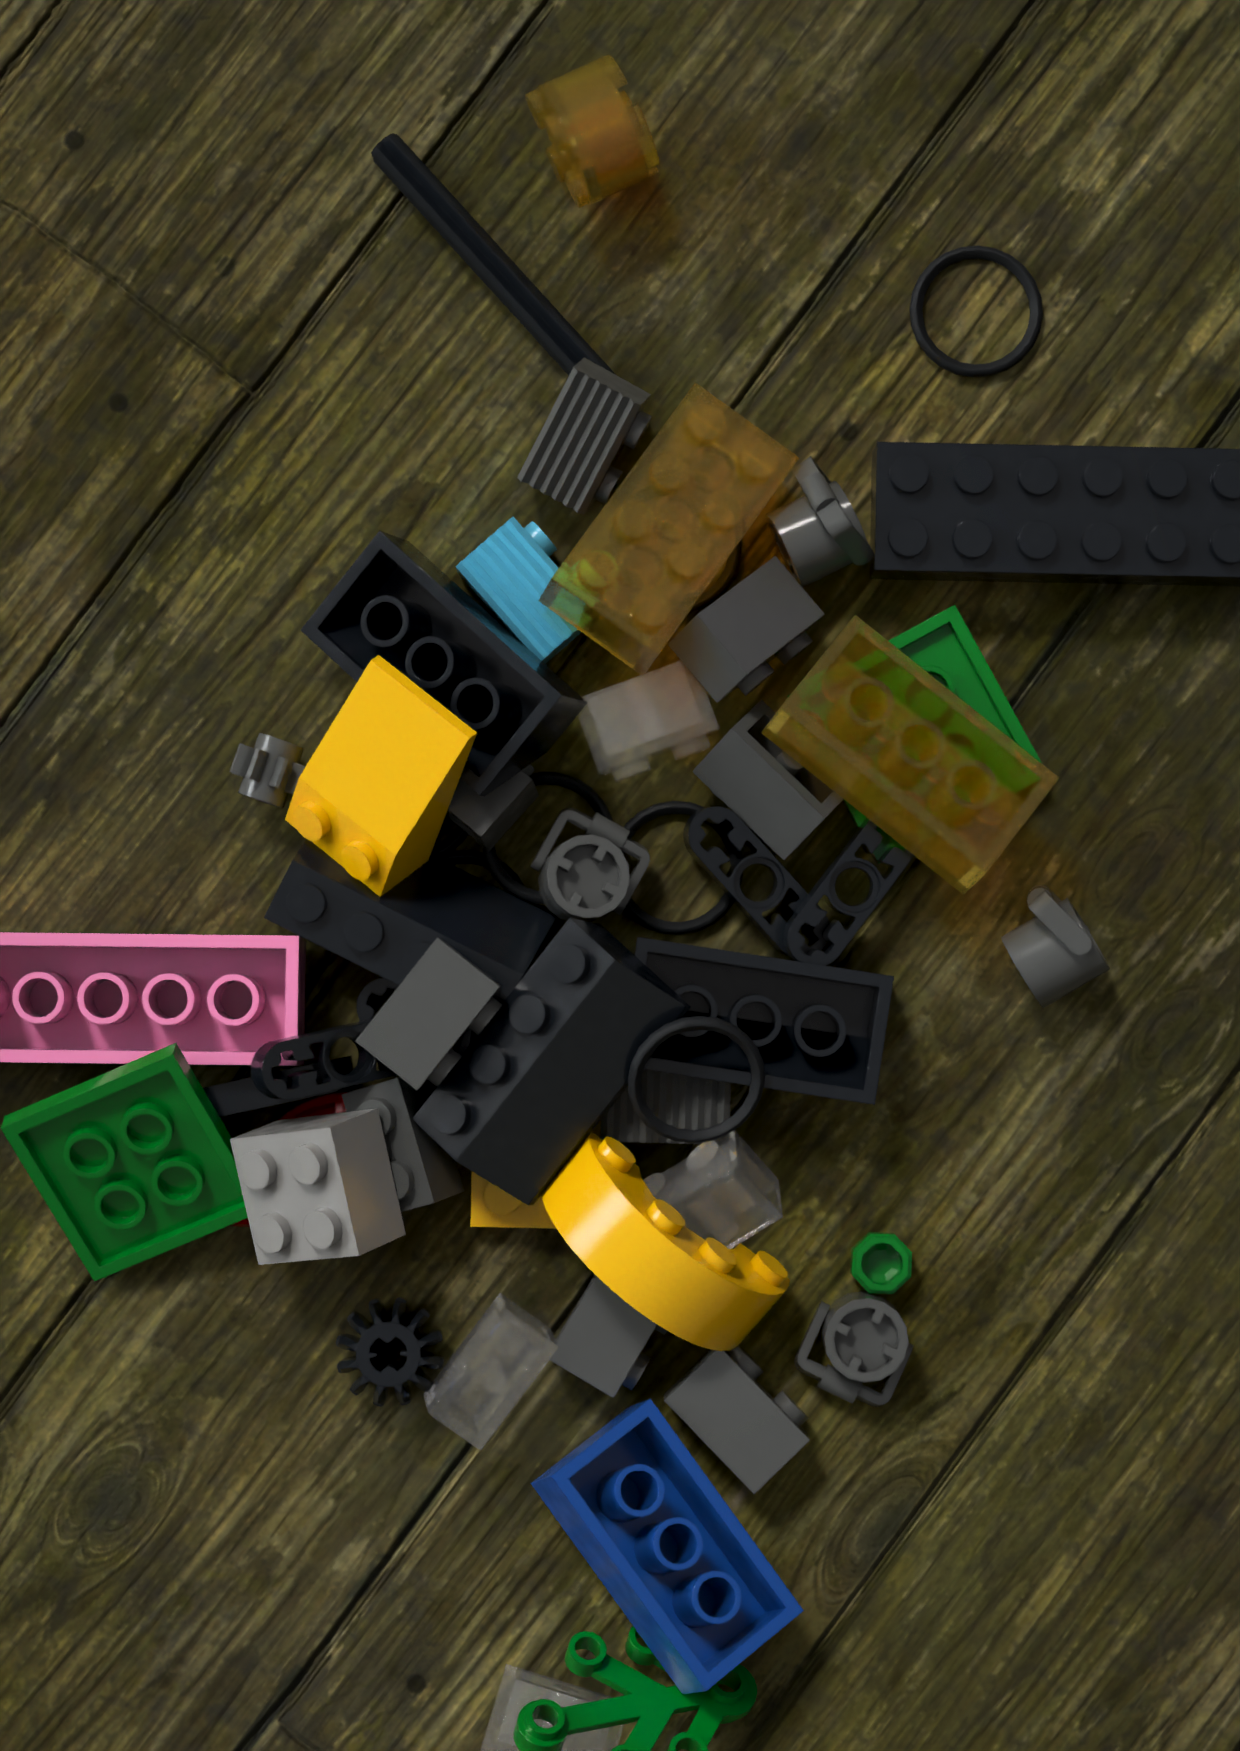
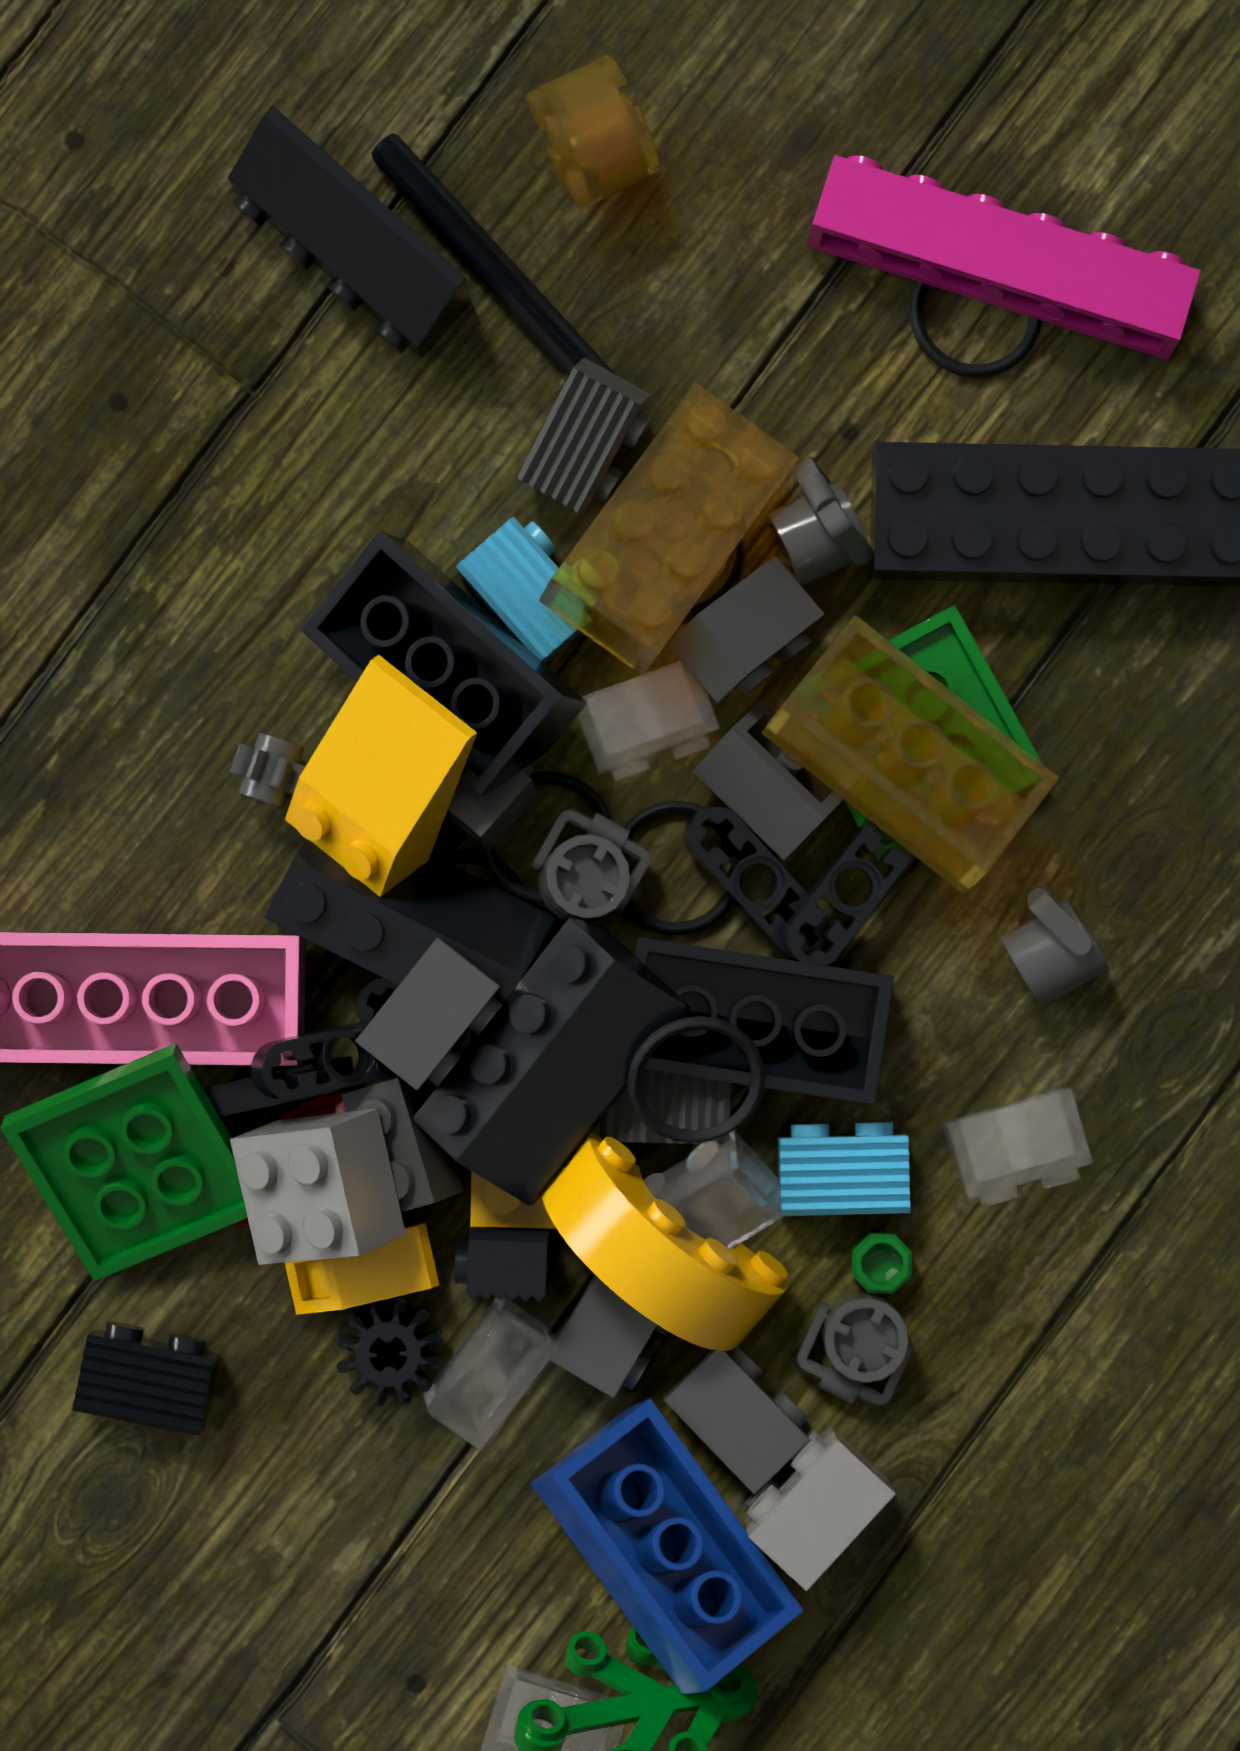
none -> black brick [72,1321,220,1436]
none -> black slope [228,105,472,359]
none -> yellow slope [285,1223,440,1315]
none -> black brick [455,1227,550,1302]
none -> light grey brick [744,1425,896,1591]
none -> medium azure brick [777,1122,911,1216]
none -> dark pink brick [806,155,1201,360]
none -> clear brick [942,1087,1093,1206]

